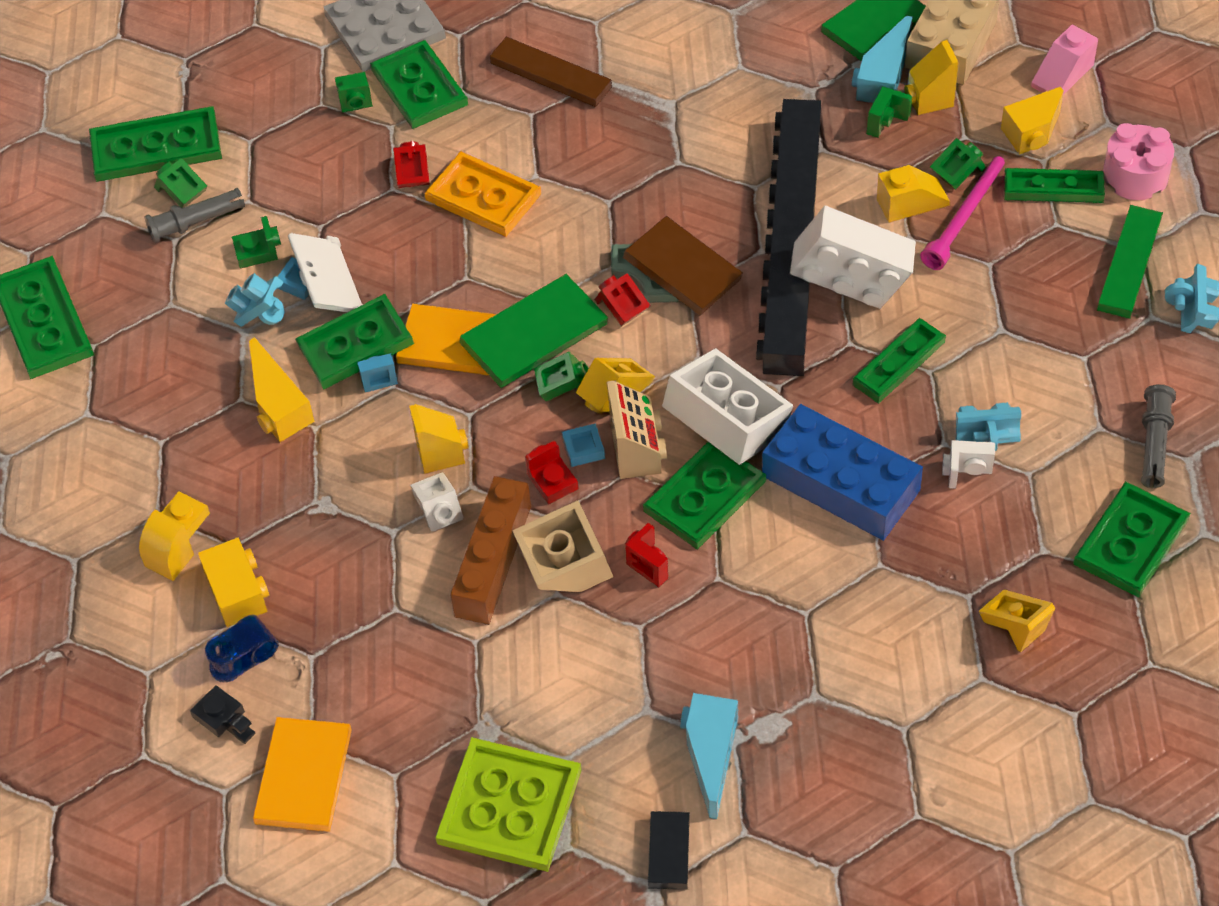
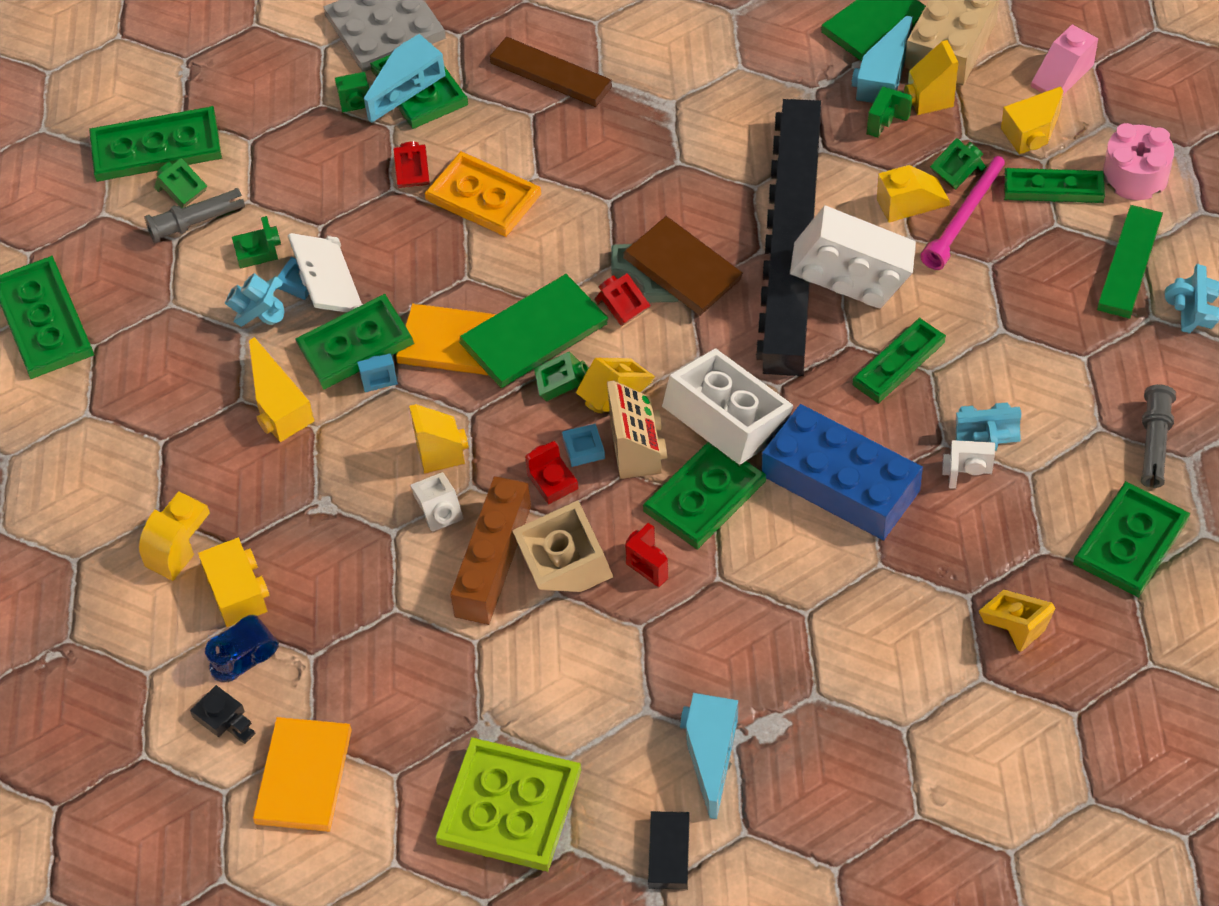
none -> medium azure slope [364,34,445,123]

